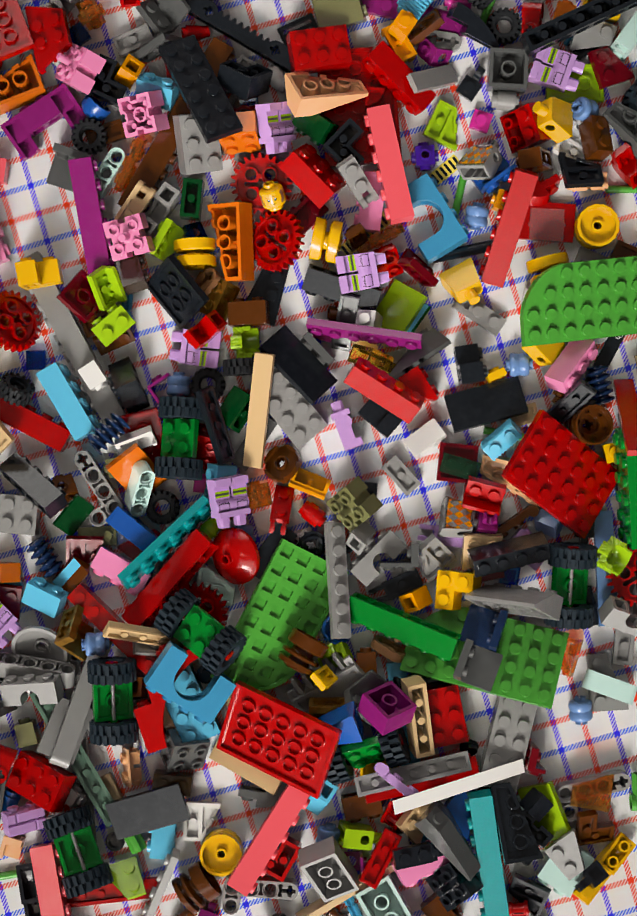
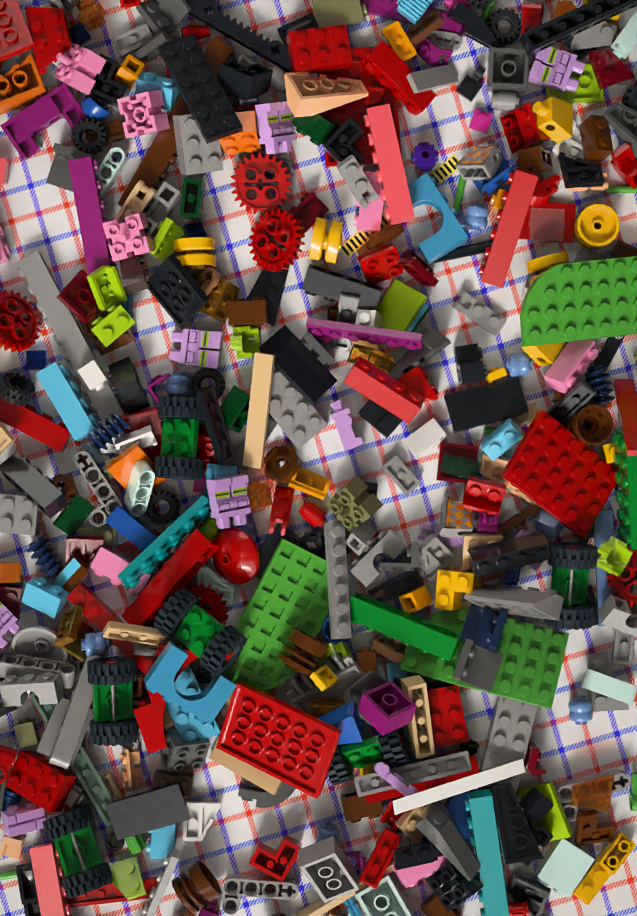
yellow brick [15,256,64,290] -> none
clear orange wing [114,134,154,193] -> none
red brick [183,310,228,349] -> none
yellow wheel [200,828,243,877] -> none
orange wedge [207,202,254,282] -> none
black tyre [223,358,254,376] -> none
coral brick [227,784,310,897] -> none
yellow head [259,181,287,211] -> none
red piece [279,143,346,209] -> none
medium azure slope [306,776,339,816] -> none
lavender hips [335,251,390,294] -> none
lime torso [338,820,382,850] -> none
reddish brown plate [344,223,369,252] -> none
light orange brick [388,9,418,43] -> none
lime wing [422,99,457,151] -> none
yellow torso [438,258,483,305] -> none
light grey wing [544,828,585,881] -> none
clear orange wing [561,637,584,677] -> none
medium blue piece [571,96,599,122] -> none
black plate [574,860,610,893] -> none

